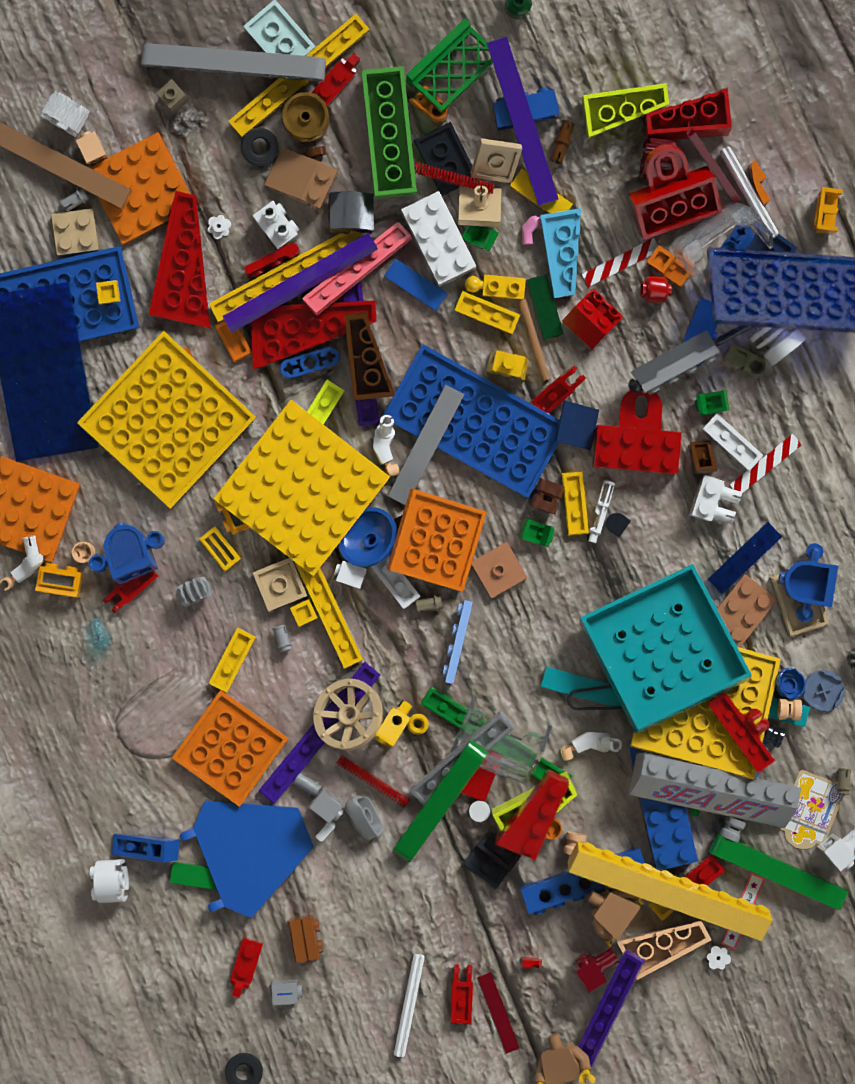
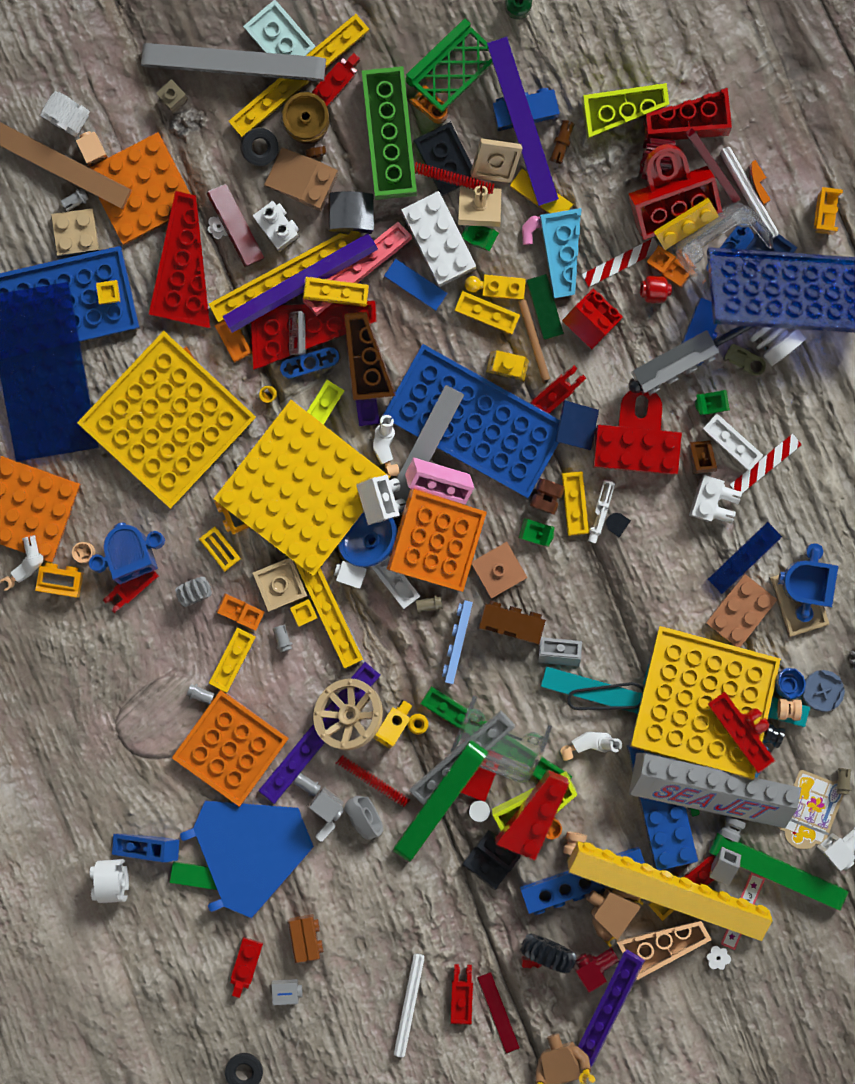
clear light blue cone [89,617,113,650] -> none
red hinge [244,243,300,278] -> none
teal container [579,564,752,735] -> none
none -> light grey pin [187,684,214,705]
none -> tile [206,184,264,267]
none -> orange slope [216,593,265,631]
none -> yellow hinge [259,386,277,403]
none -> light grey slope [289,311,306,355]
none -> yellow tile [303,277,369,307]
none -> white brick [356,475,406,525]
none -> bright pink brick [405,457,474,505]
none -> reddish brown wedge [478,600,546,644]
none -> black gear [520,933,577,974]
none -> light grey slope [538,637,582,666]
none -> yellow plate [654,198,719,250]
none -> light grey brick [709,847,741,886]

